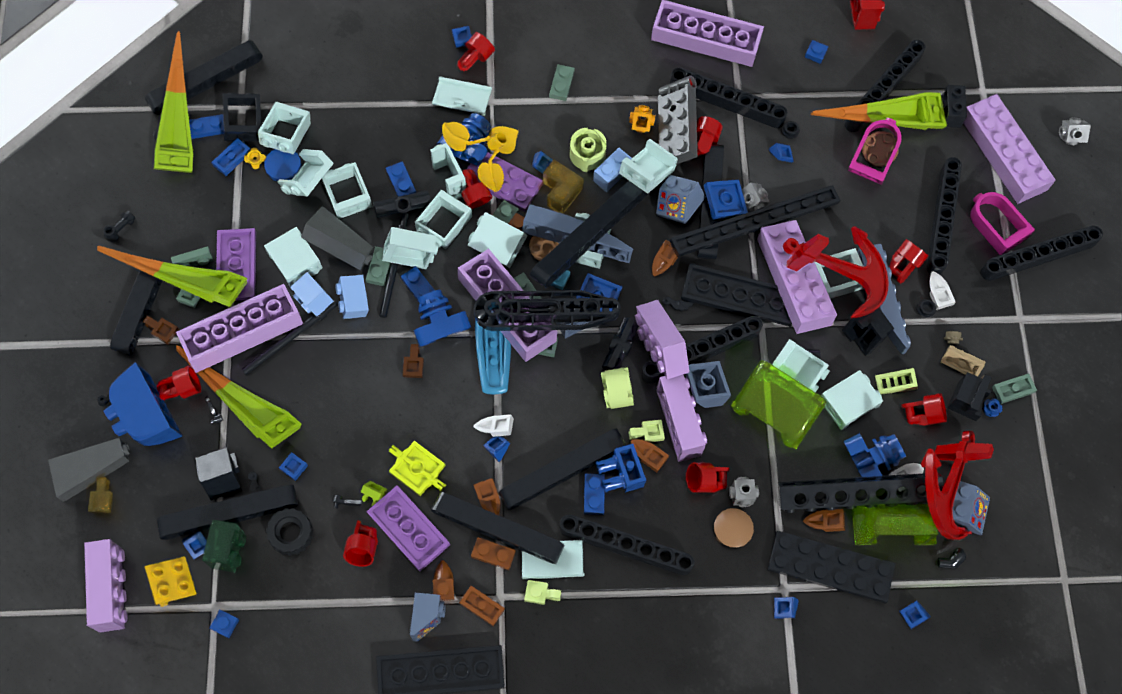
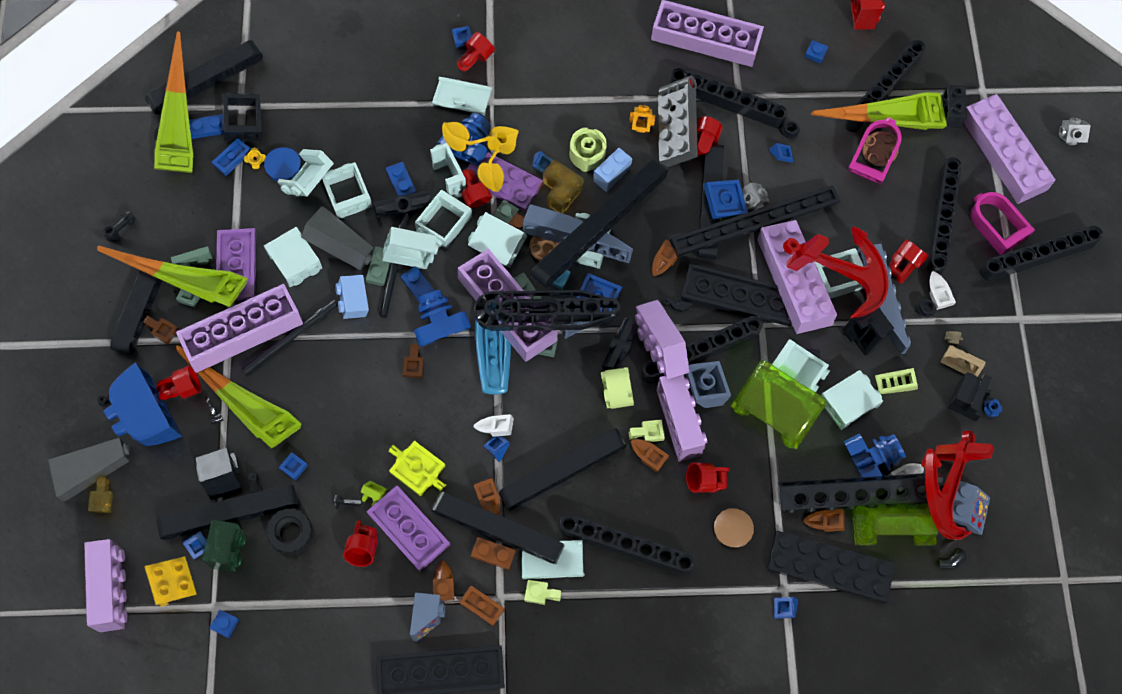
light aqua window [258,102,311,154] -> none
light blue brick [290,272,334,316] -> none
sand green plate [549,64,575,101] -> none
blue plate [584,474,605,515] -> none
blue brick [596,444,646,492] -> none
light aqua panel [619,139,678,194] -> none
sand blue slope [656,175,705,224] -> none
light grey brick [729,477,759,507] -> none
blue slope [900,601,930,629] -> none
red piece [901,393,947,426] -> none
sand green plate [992,373,1037,404] -> none

